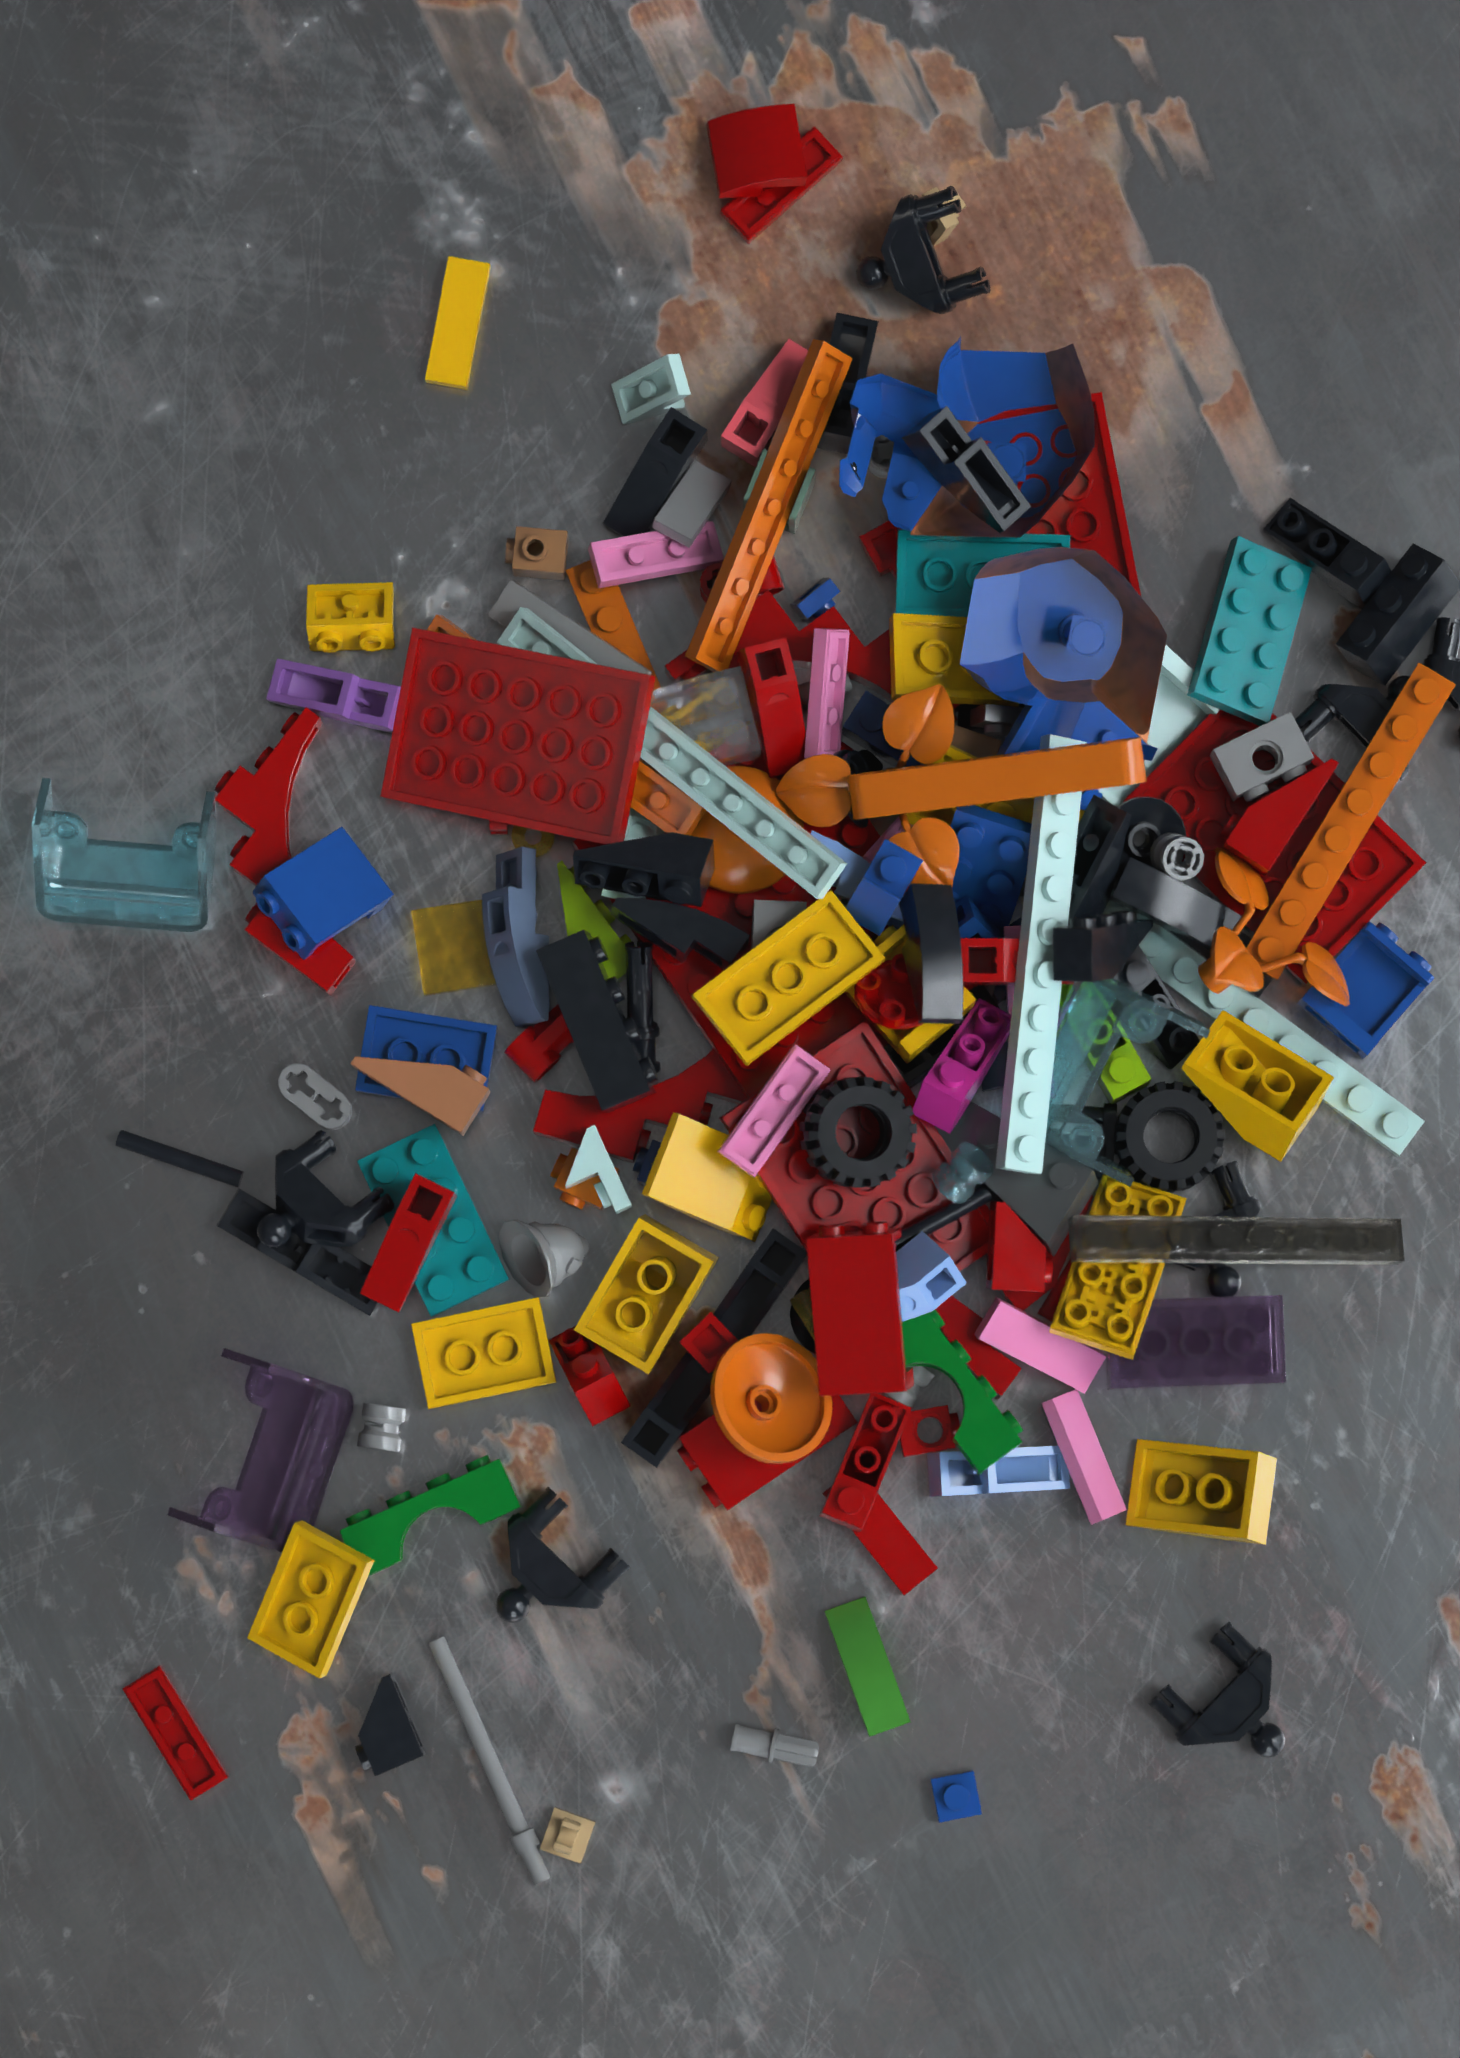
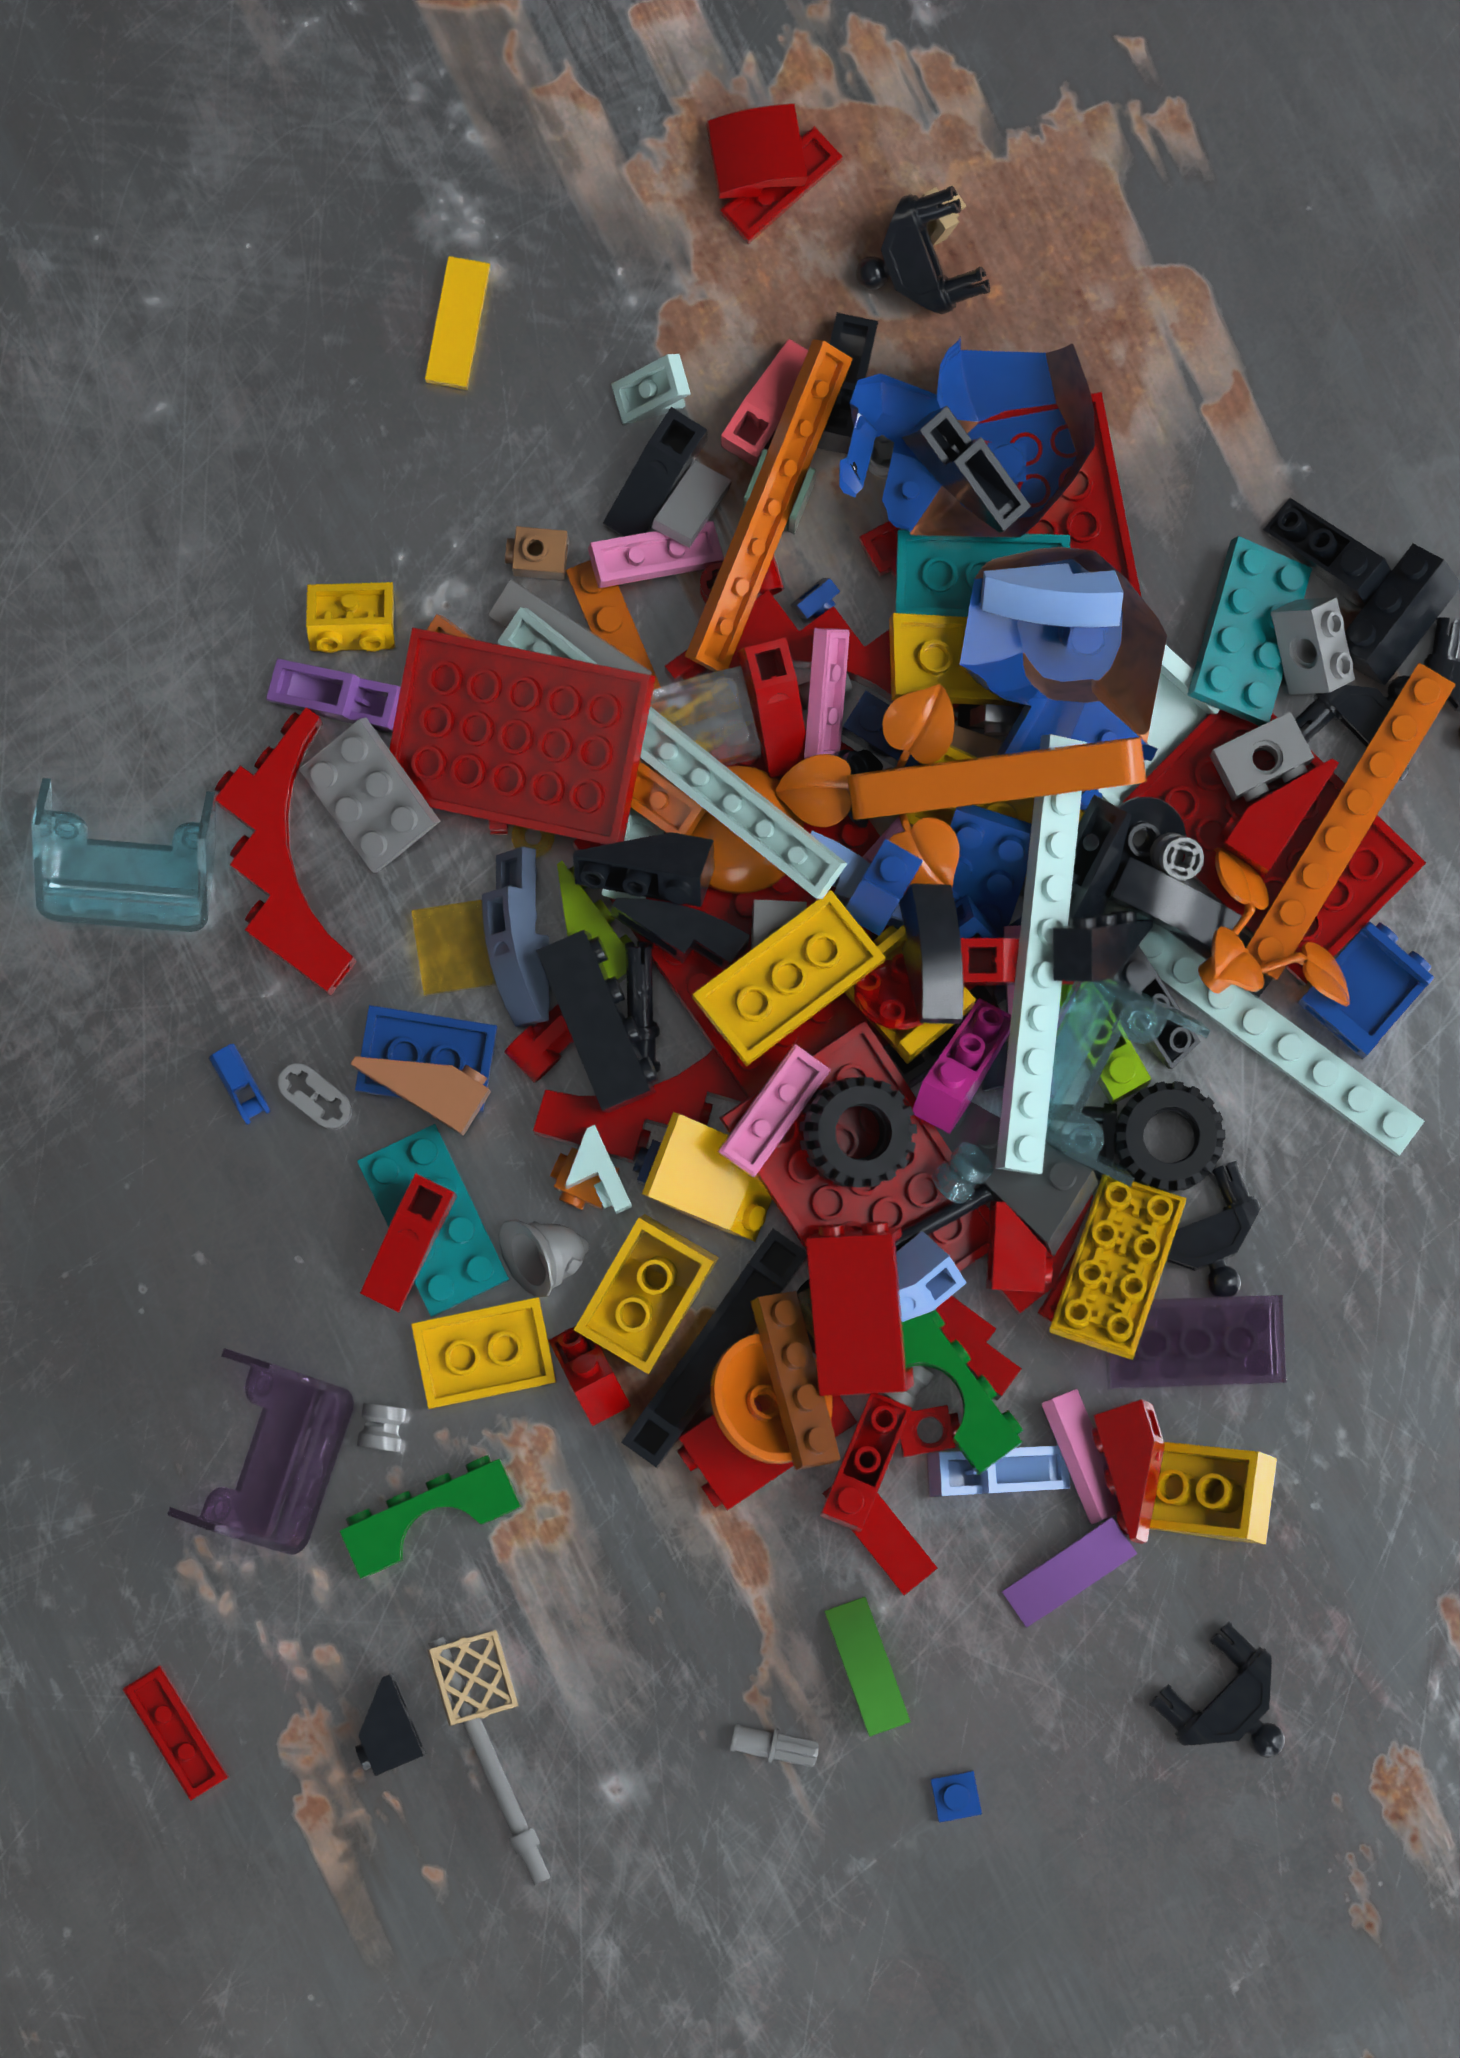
black bar [116,1130,244,1187] -> none
black slope [216,1188,378,1316] -> none
yellow plate [247,1520,375,1679] -> none
blue panel [253,827,394,960] -> none
black connector [257,1130,394,1247] -> none
black connector [496,1486,631,1623] -> none
tan tile [540,1807,596,1864] -> none
red tile [679,1312,738,1374] -> none
bright pink tile [974,1297,1107,1394] -> none
clear smoke plate [1068,1215,1405,1265] -> none
yellow slope [1181,1010,1334,1162] -> none
none -> blue bar [208,1044,271,1125]
none -> light grey plate [298,717,441,873]
none -> tan window [427,1630,518,1726]
none -> dark orange plate [751,1291,841,1470]
none -> light blue slope [980,563,1124,627]
none -> medium lavender slope [1002,1517,1137,1628]
none -> red slope [1092,1399,1165,1544]
none -> light grey brick [1271,597,1355,695]

